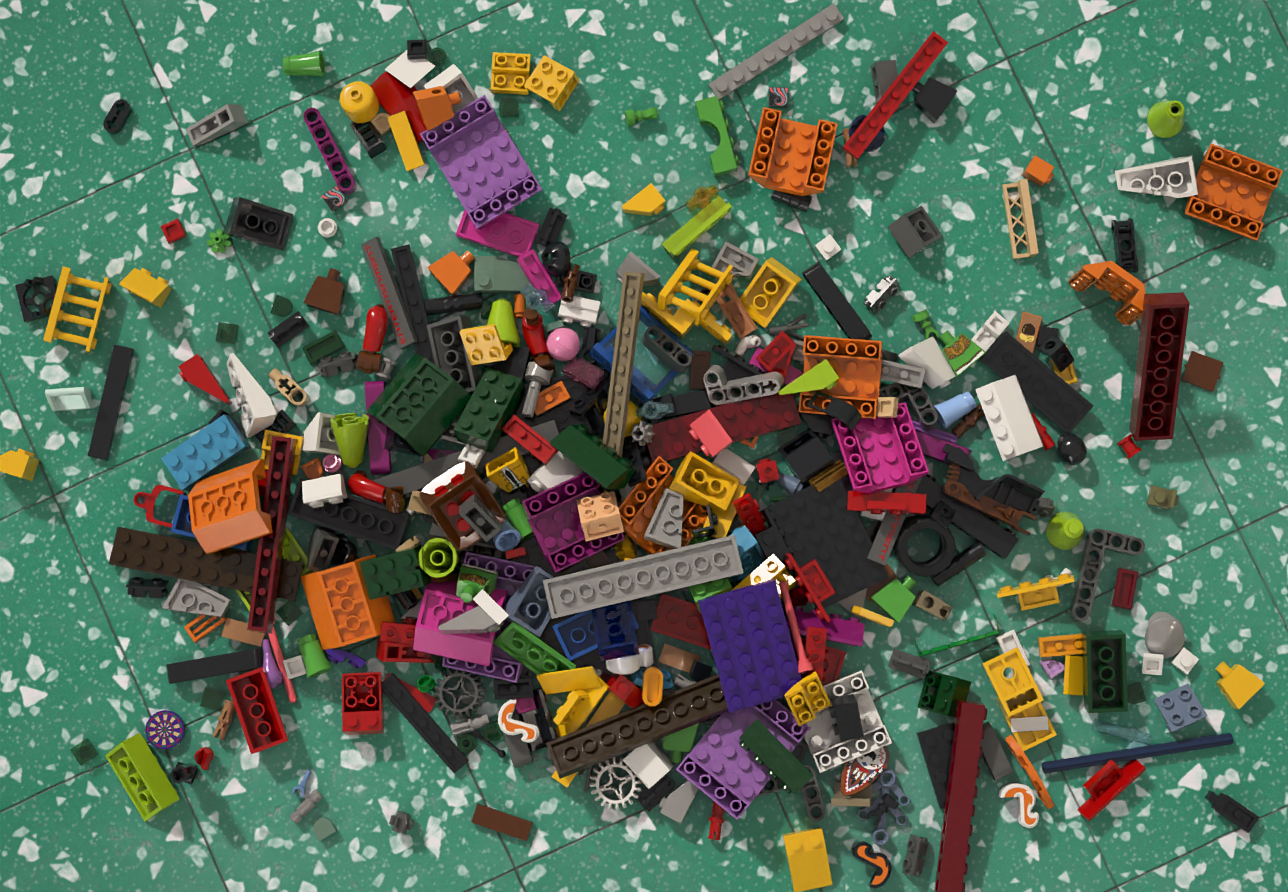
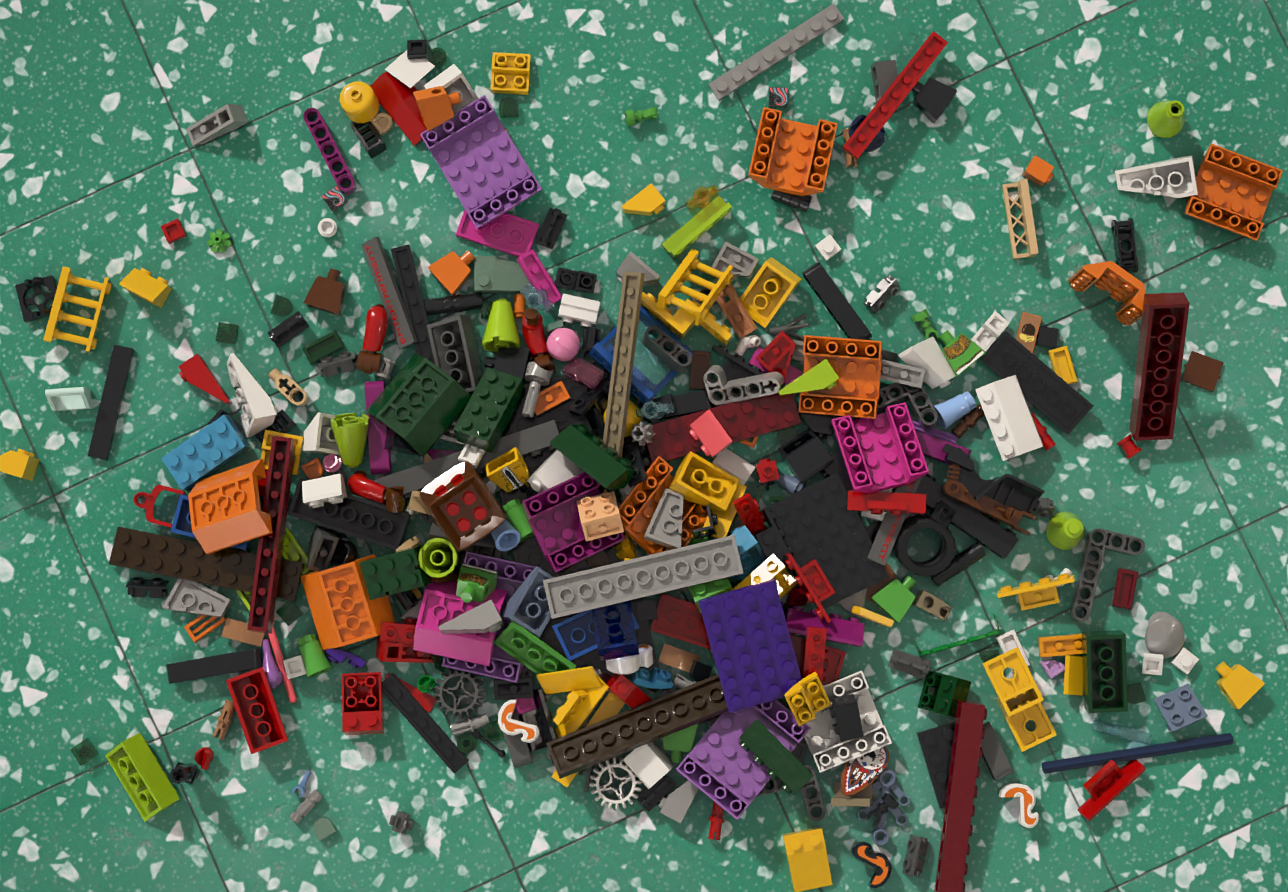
black beam [103,99,132,134] -> none
dark purple tile [145,710,185,749] -> none
clear green tile [200,687,225,711] -> none
black slope [224,197,293,251] -> none
bright green plant [283,50,325,77] -> none
yellow tile [387,111,425,171] -> none
dark grey brick [459,494,501,542] -> none
yellow bracket [460,324,513,366] -> none
reddish brown tile [471,803,533,841] -> none
white sticker [473,589,509,625] -> none
red plate [502,415,558,465] -> none
red tile [505,547,528,561] -> none
yellow bracket [524,56,580,111] -> none
black piece [541,241,570,276] -> none
reddish brown pin [561,263,580,303] -> none
light orange tile [642,667,663,707] -> none
bright green arch [695,96,739,177] -> none
coral piece [779,581,813,674] -> none
black piece [807,391,862,431] -> none
pearl gold tile [808,459,848,492] -> none
tan tile [876,397,899,418] -> none
dark grey slope [888,206,943,258] -> none
orange tile [1006,735,1054,809] -> none
white sticker [1011,716,1048,732] -> none
black bracket [1038,336,1074,372] -> none
black hair [1057,432,1087,466] -> none
olive bracket [1146,485,1179,510] -> none
black hinge [1205,791,1259,833] -> none

